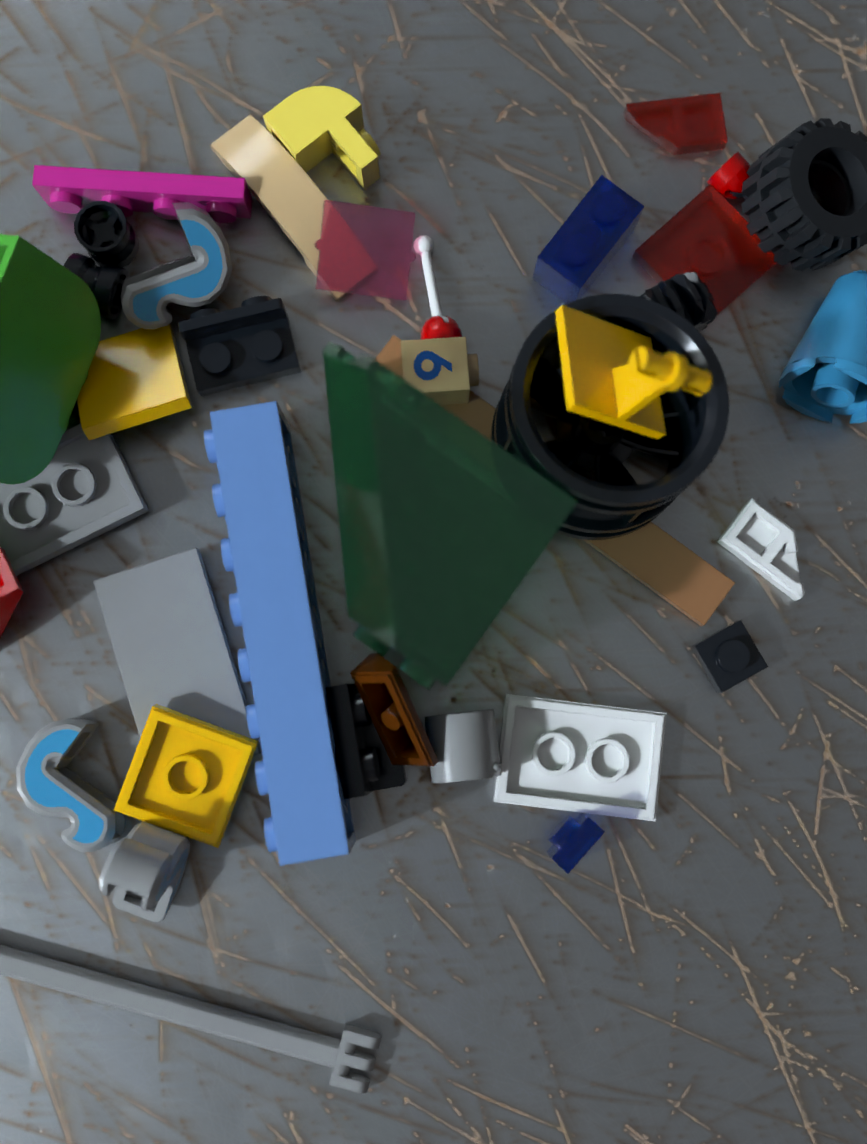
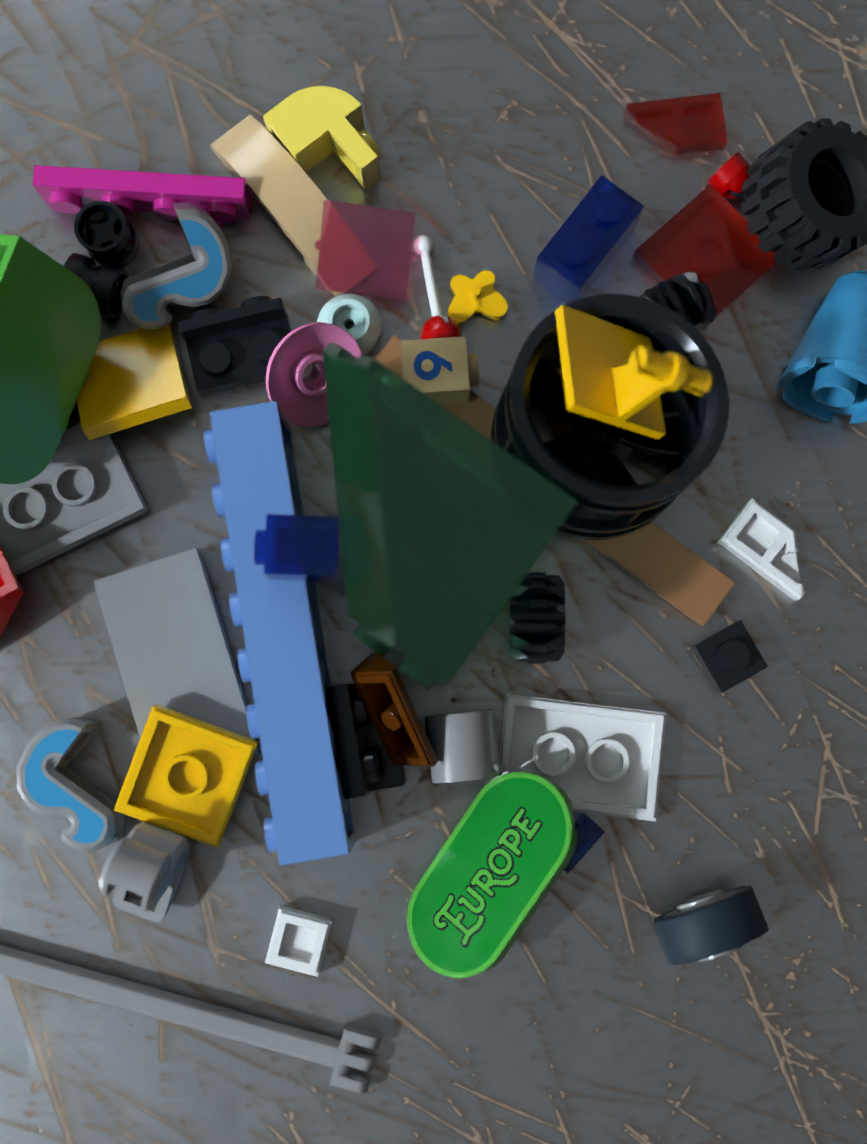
none -> clear blue brick [254,514,340,582]
none -> white tile [265,906,333,977]
none -> bright pink dish [266,322,364,427]
none -> light aqua plate [317,293,383,356]
none -> green tile [407,772,577,978]
none -> yellow piece [448,270,508,327]
none -> black gear [509,572,566,664]
none -> black wheel [653,885,769,965]

